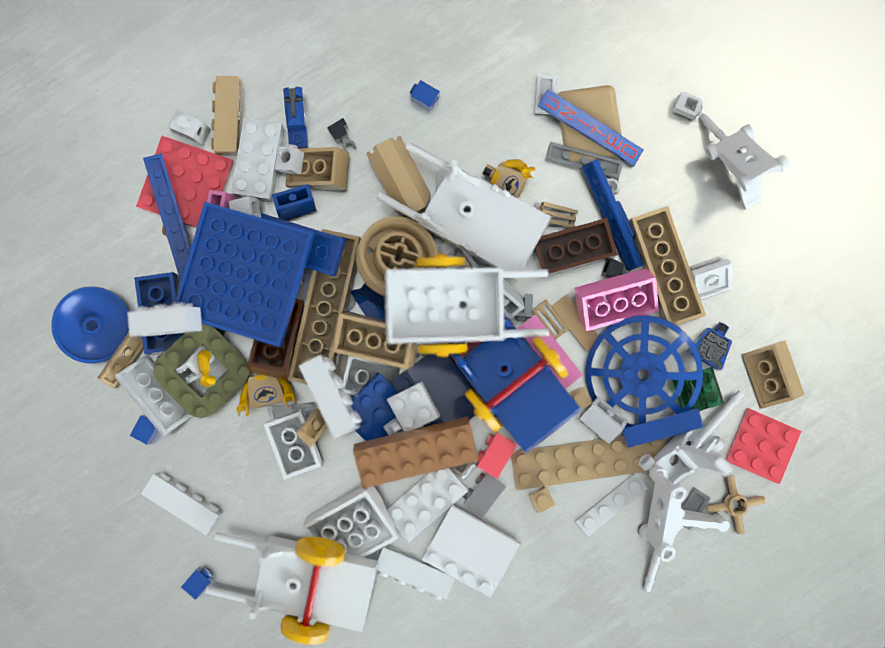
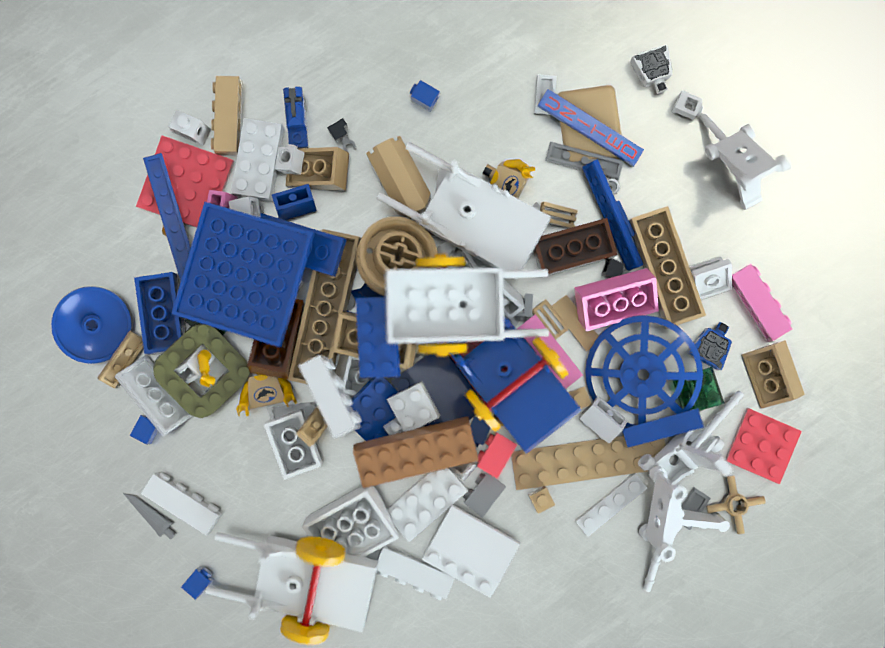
white brick [128,303,202,336] -> none
none -> light grey bar [123,493,176,540]
none -> blue plate [356,297,400,378]
none -> blue brick [470,416,491,447]
none -> torso [630,44,672,94]
none -> bright pink brick [732,264,792,342]

